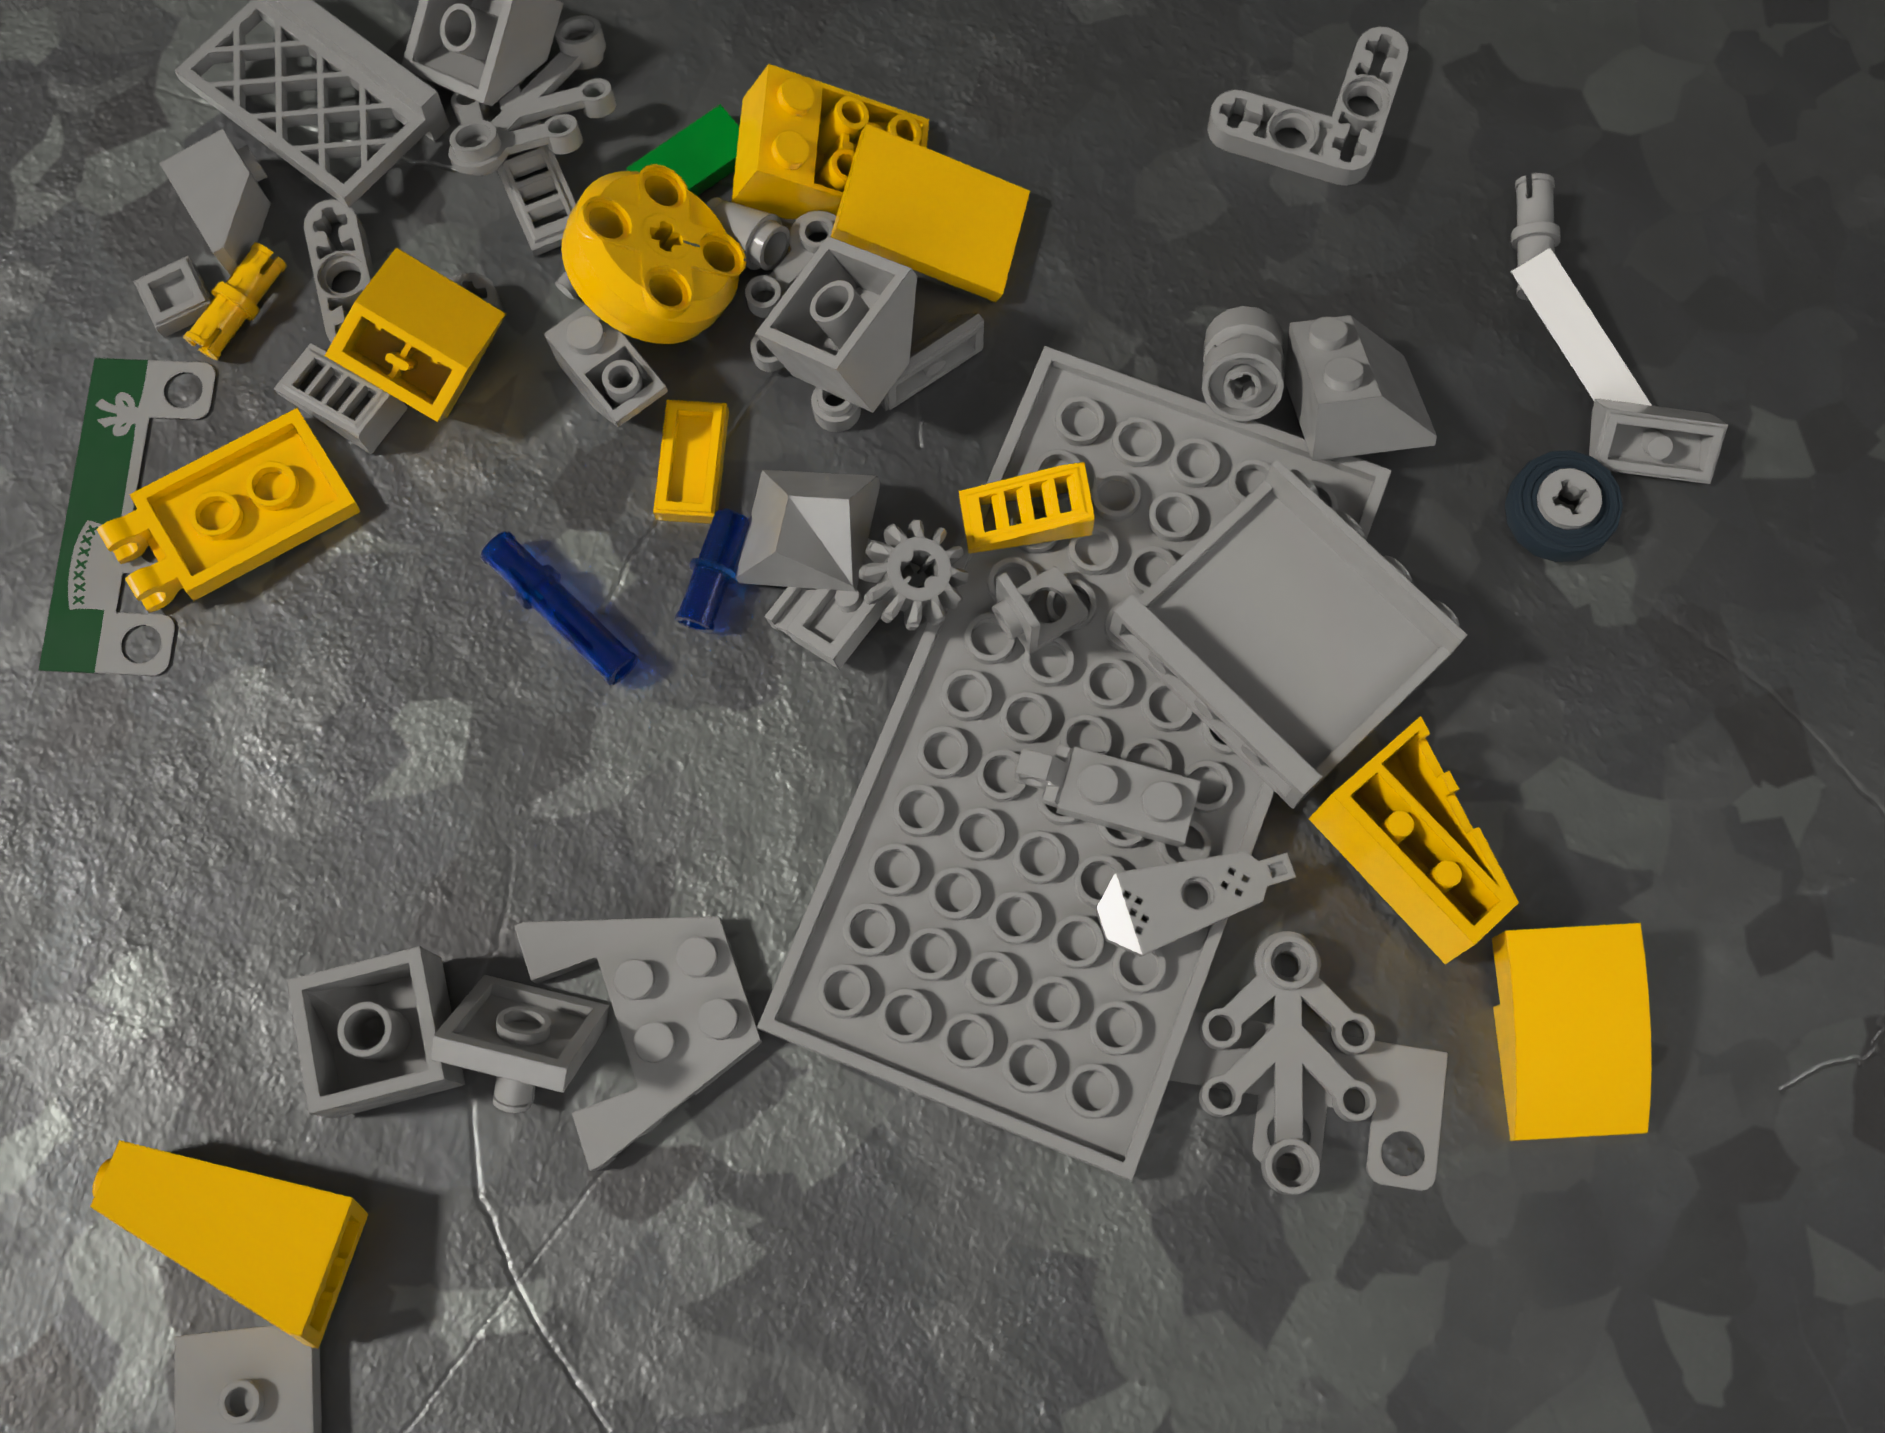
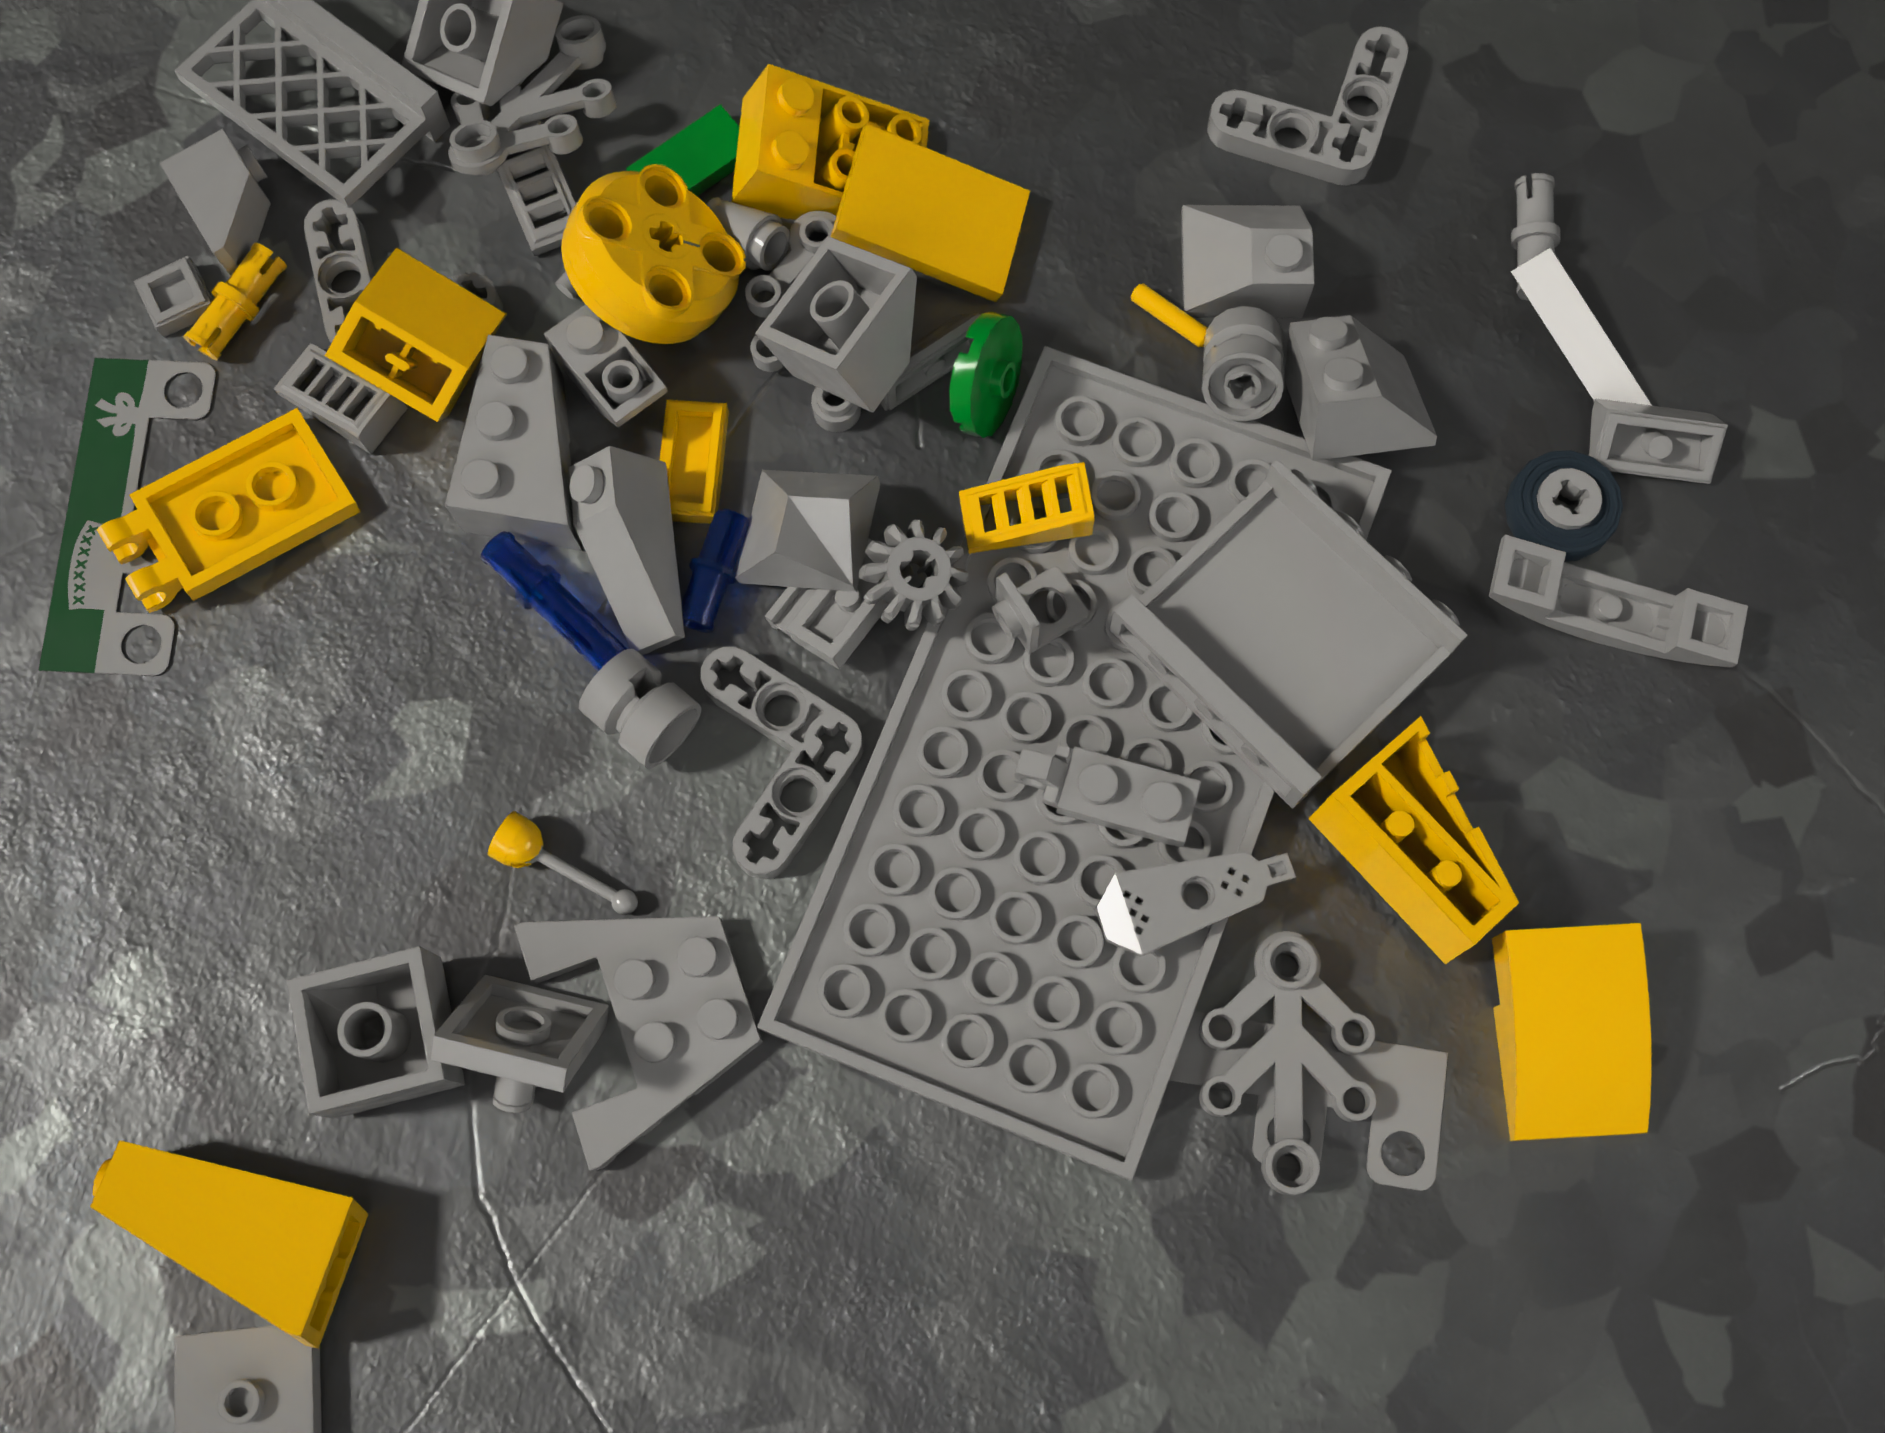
none -> light grey wedge [444,335,582,551]
none -> hinge [487,811,638,915]
none -> light grey slope [568,446,685,655]
none -> light grey wheel [579,649,702,769]
none -> light grey beam [701,647,863,879]
none -> green plate [949,312,1022,438]
none -> yellow piece [1131,283,1208,348]
none -> light grey slope [1181,205,1314,318]
none -> light grey slope [1489,535,1748,668]

